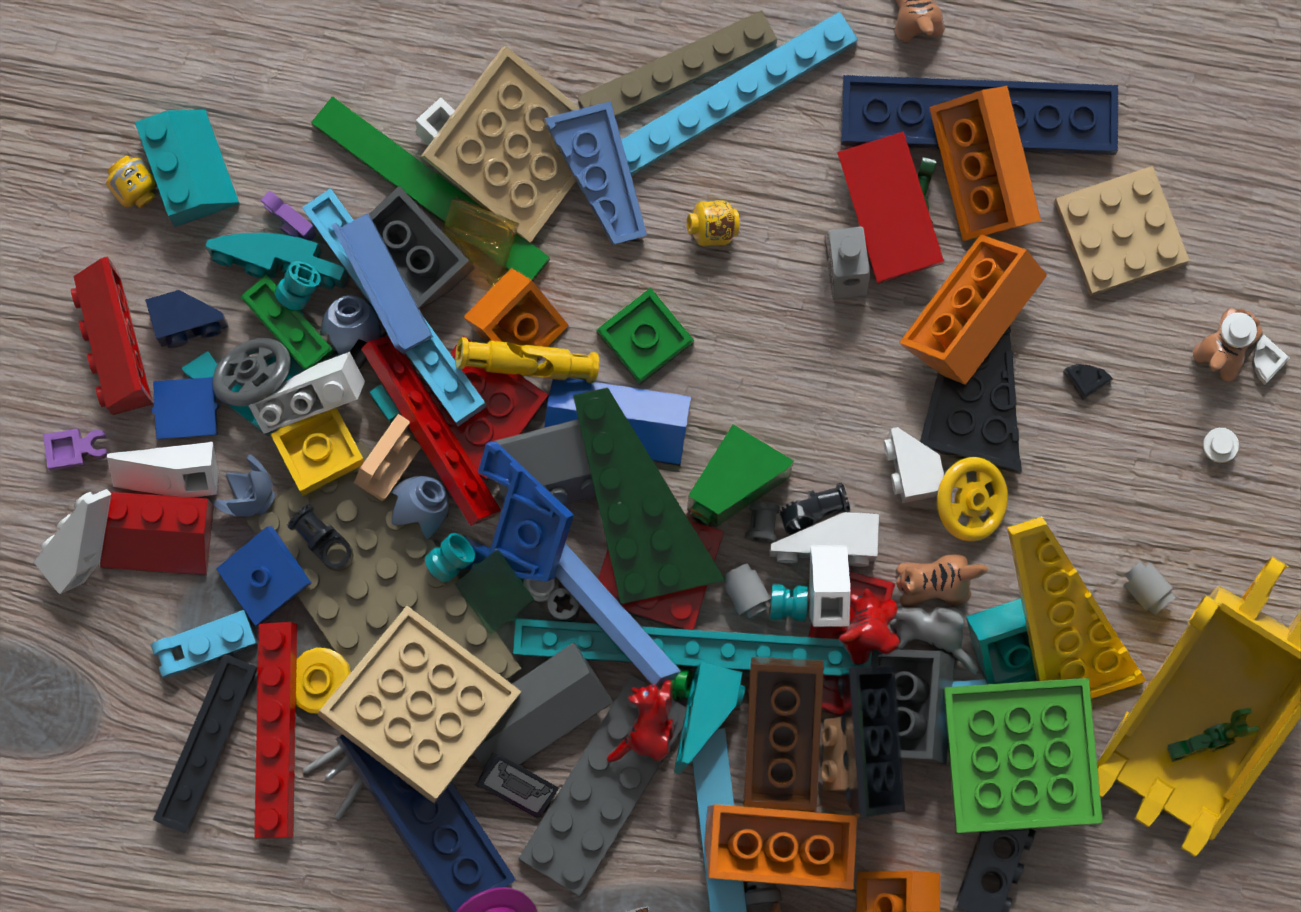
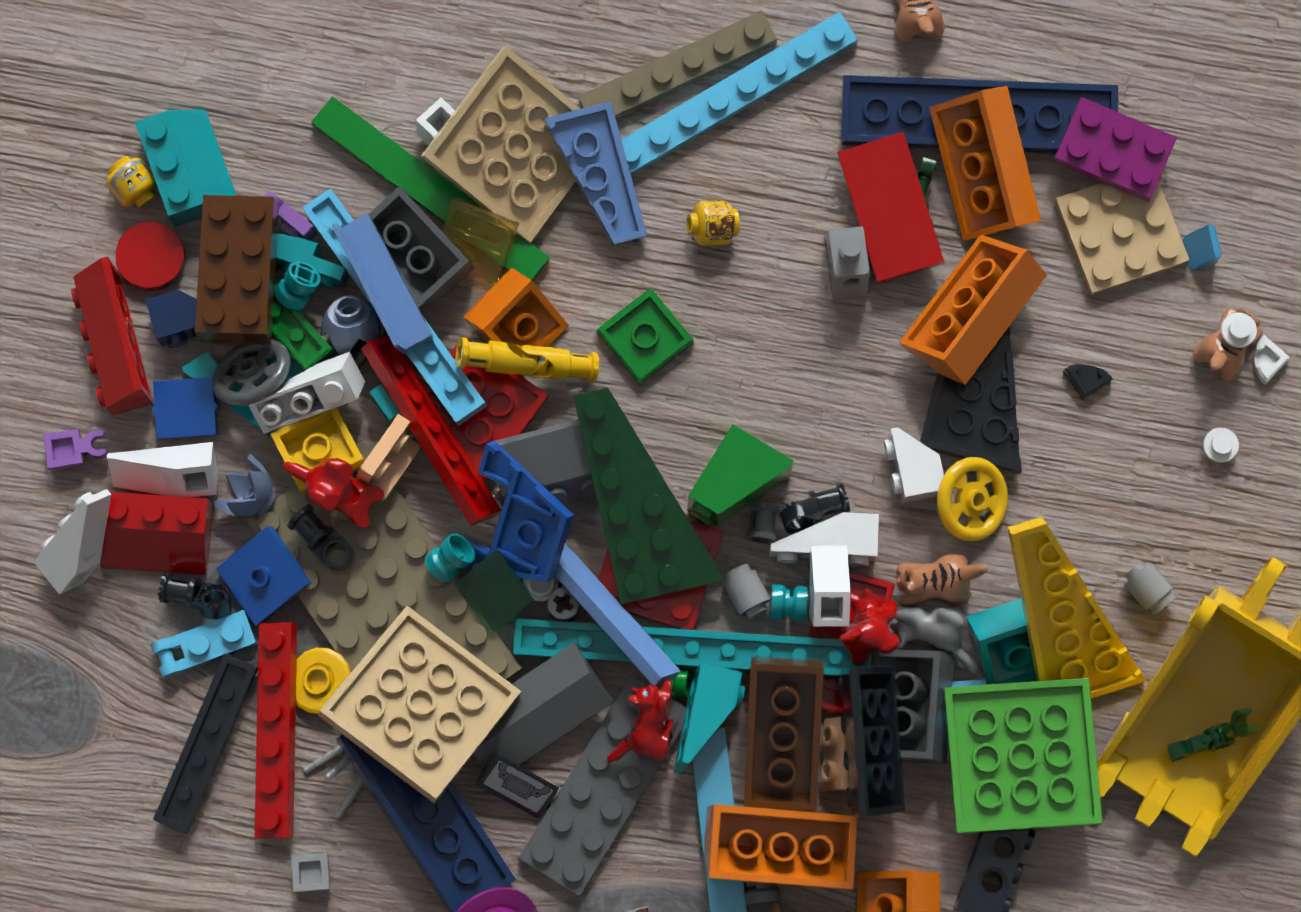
sand blue piece [390,476,449,540] -> none
blue slope [544,378,691,466] -> none
none -> red tile [115,221,186,291]
none -> black connector [158,572,232,620]
none -> reddish brown brick [195,195,279,344]
none -> red animal [283,458,384,528]
none -> light grey plate [291,853,331,893]
none -> magenta plate [1053,97,1177,202]
none -> dark azure slope [1183,224,1222,270]

